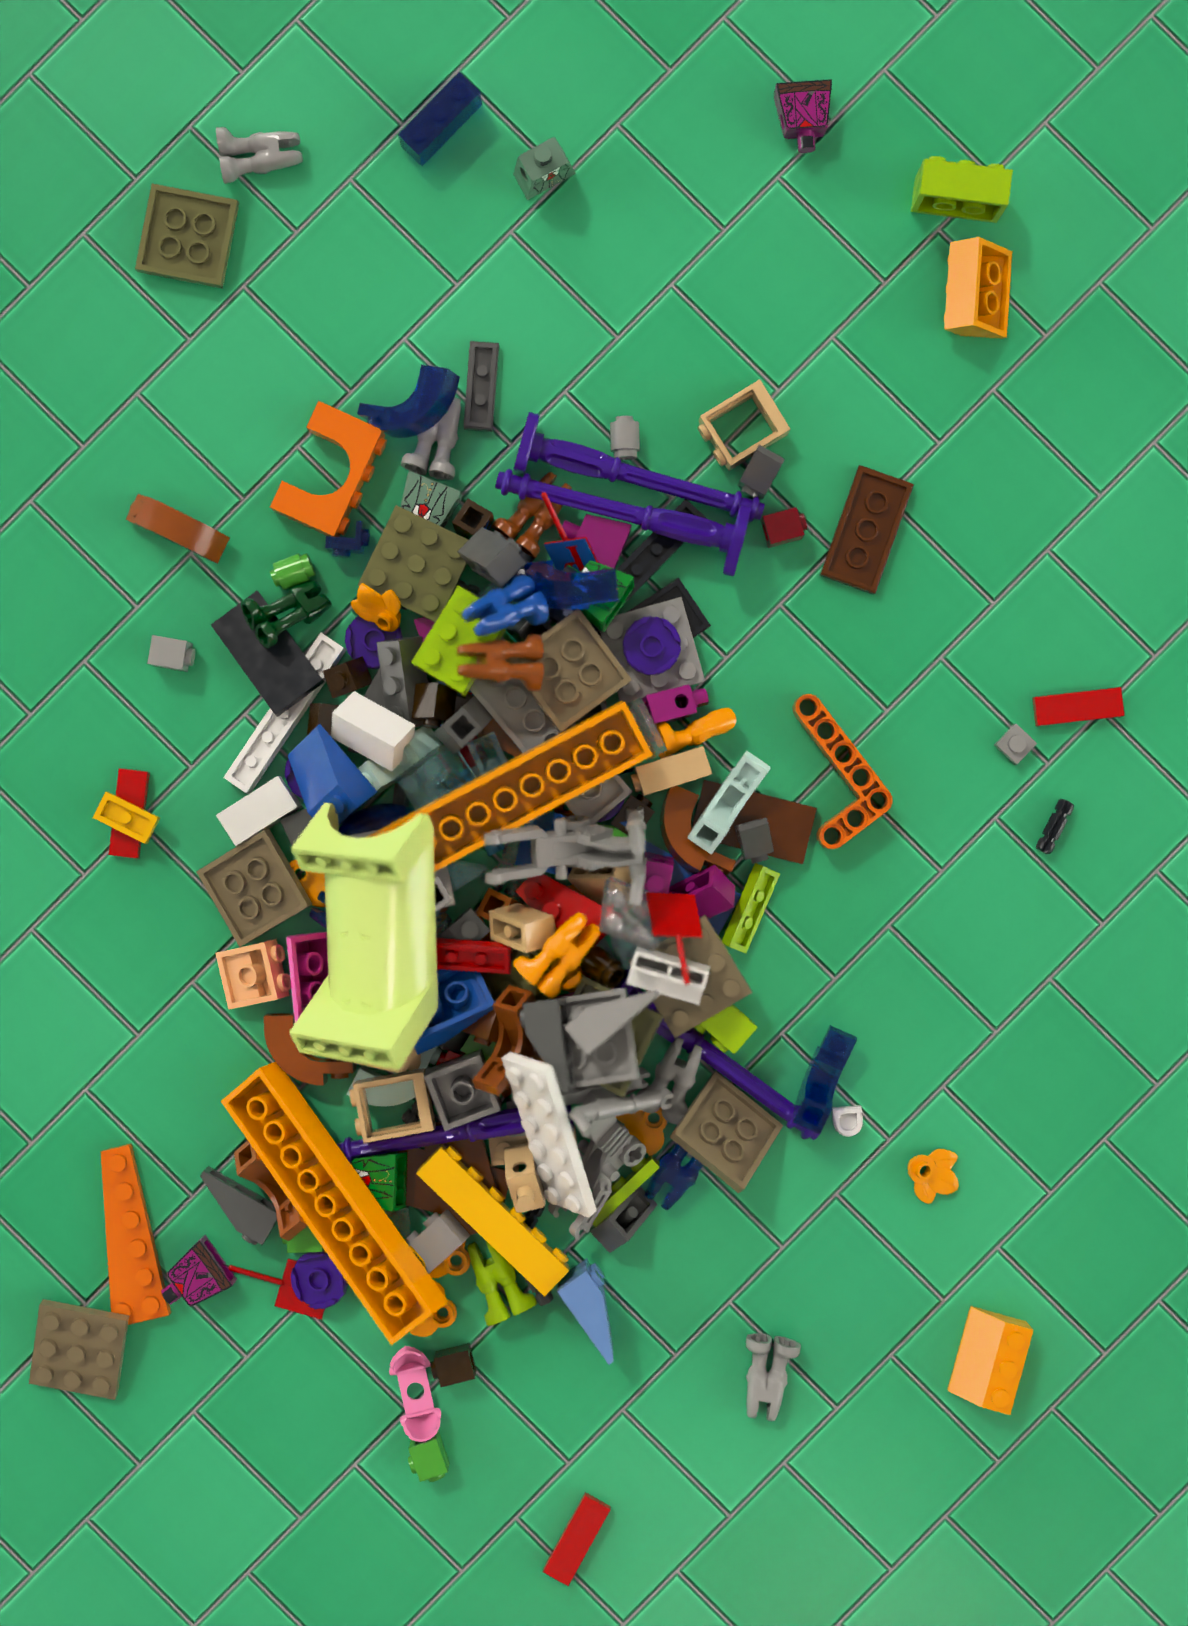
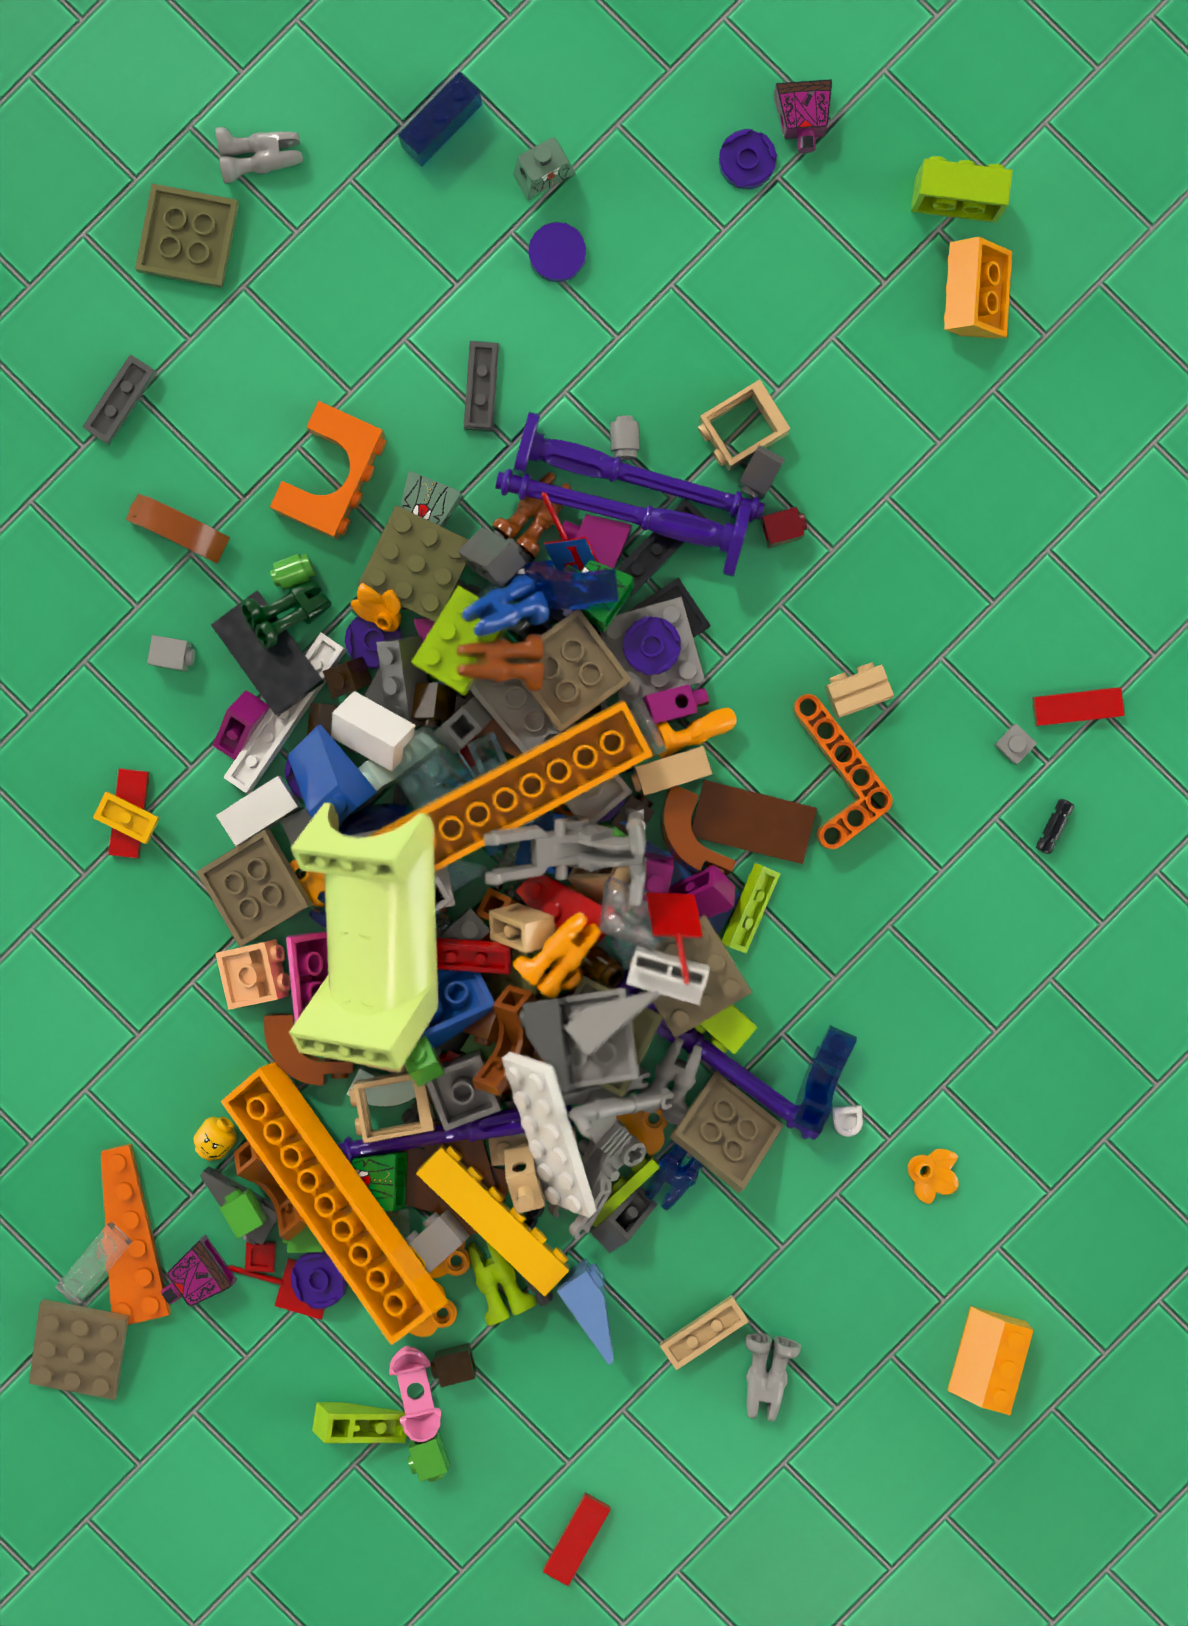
clear blue bracket [325,521,370,558] -> none
clear blue arch [357,365,460,438] -> none
light grey piece [401,393,461,480] -> none
dark brown brick [452,499,495,540] -> none
light aqua arch [687,750,771,854] -> none
dark grey slope [734,818,774,864] -> none
reddish brown tile [820,465,914,595] -> none
none -> clear plate [55,1222,133,1306]
none -> dark grey plate [83,354,157,445]
none -> yellow head [193,1116,237,1161]
none -> magenta slope [213,690,269,760]
none -> bright green brick [219,1188,268,1239]
none -> red tile [245,1241,277,1273]
none -> lime slope [312,1402,407,1443]
none -> bright green brick [405,1036,445,1087]
none -> dark purple tile [528,222,586,283]
none -> tan plate [660,1295,749,1370]
none -> dark purple tile [718,129,777,190]
none -> tan brick [825,662,894,719]

